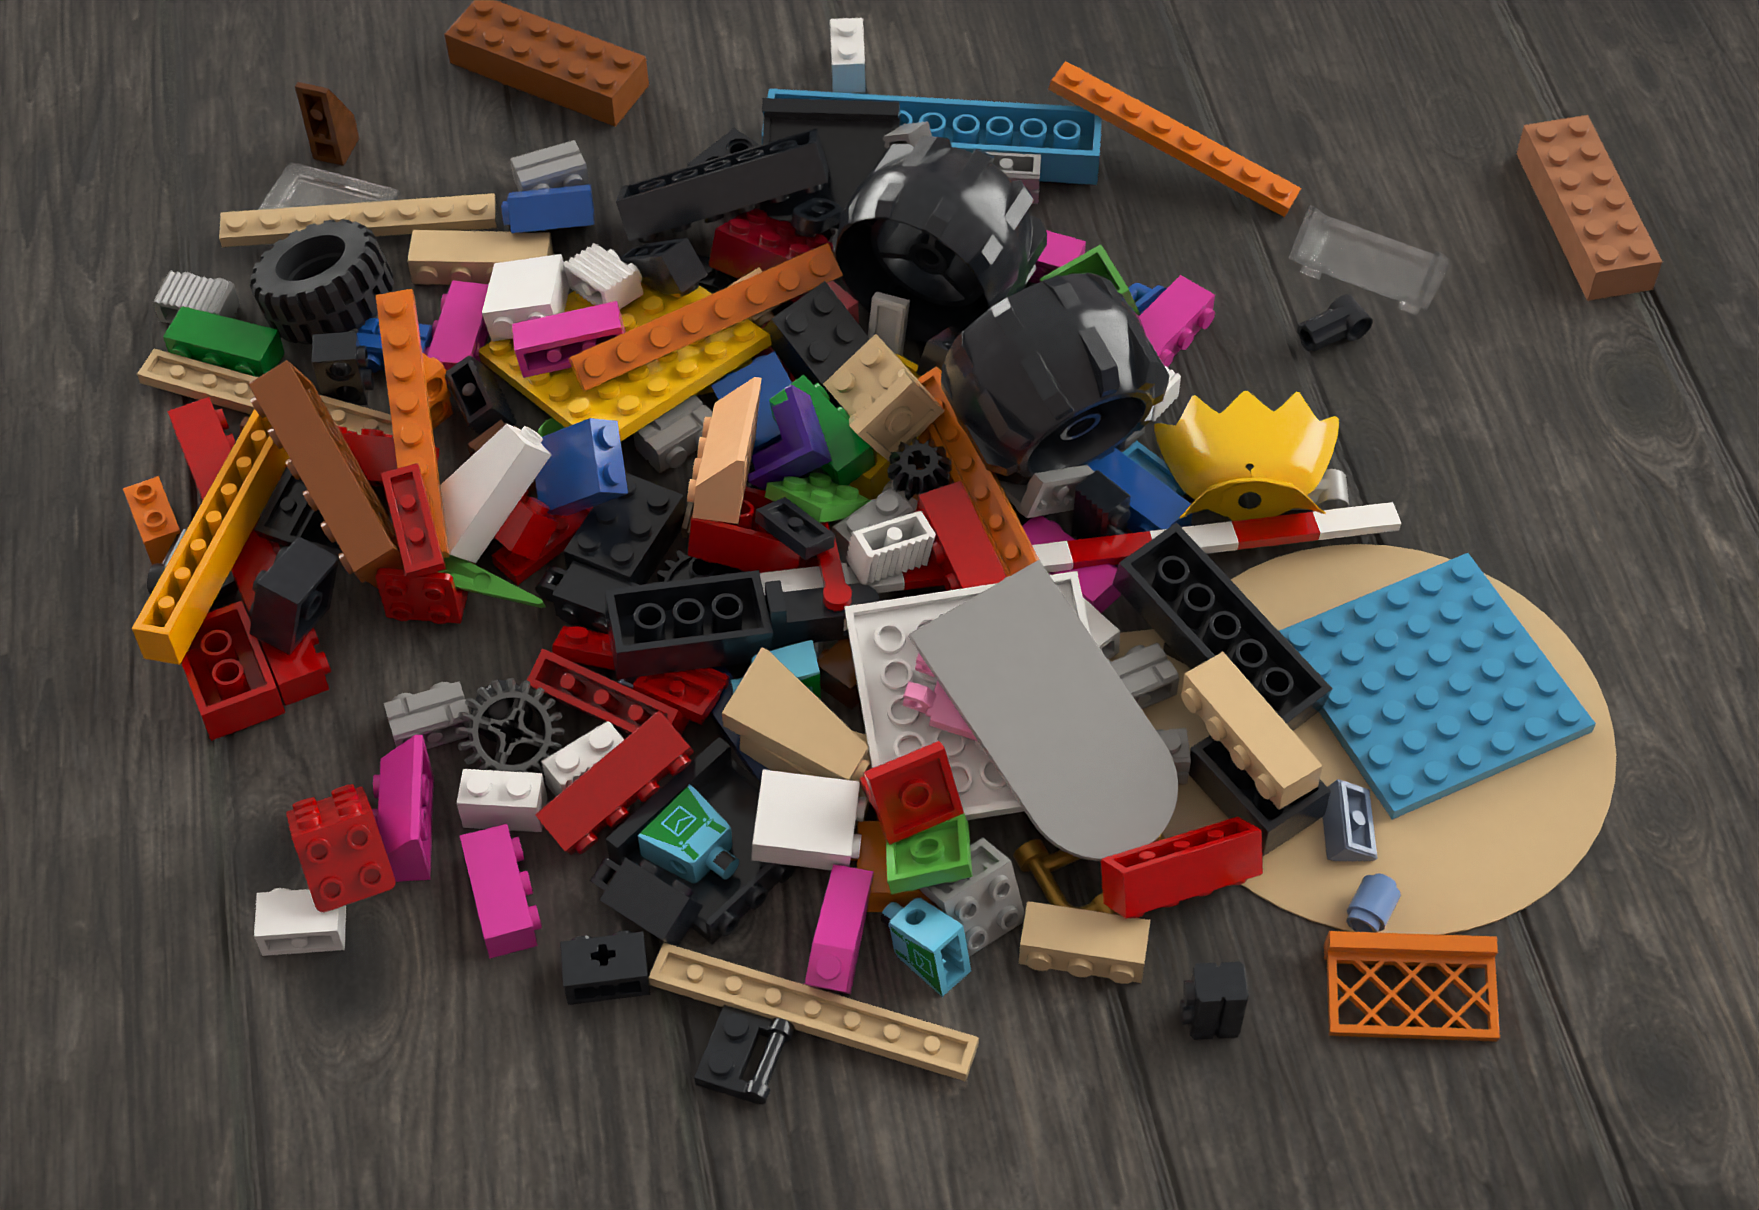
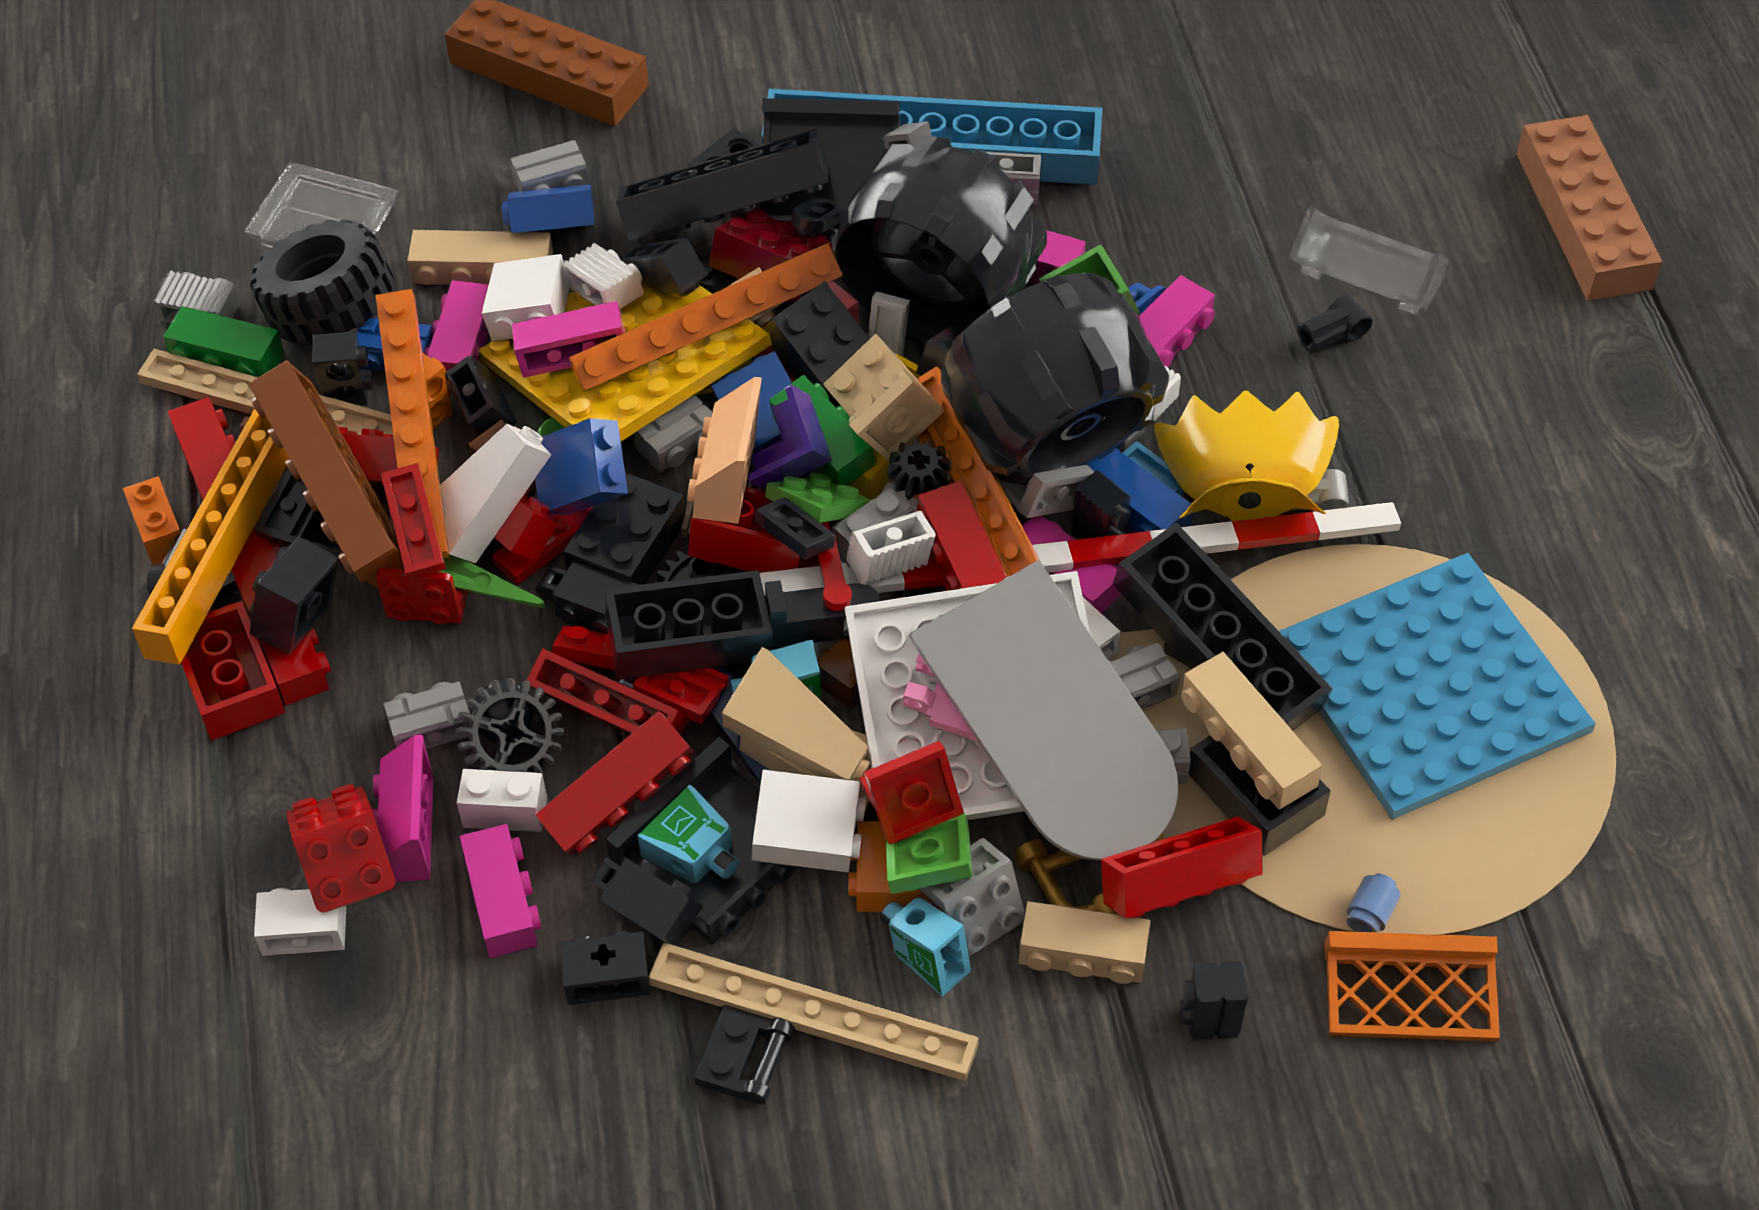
tan plate [219,193,497,247] -> none
reddish brown slope [295,82,360,166] -> none
white brick [541,721,624,797] -> none
dark pink slope [805,864,874,994] -> none
white brick [830,18,865,93] -> none
orange plate [1048,61,1301,217] -> none
sand blue slope [1323,779,1378,861] -> none

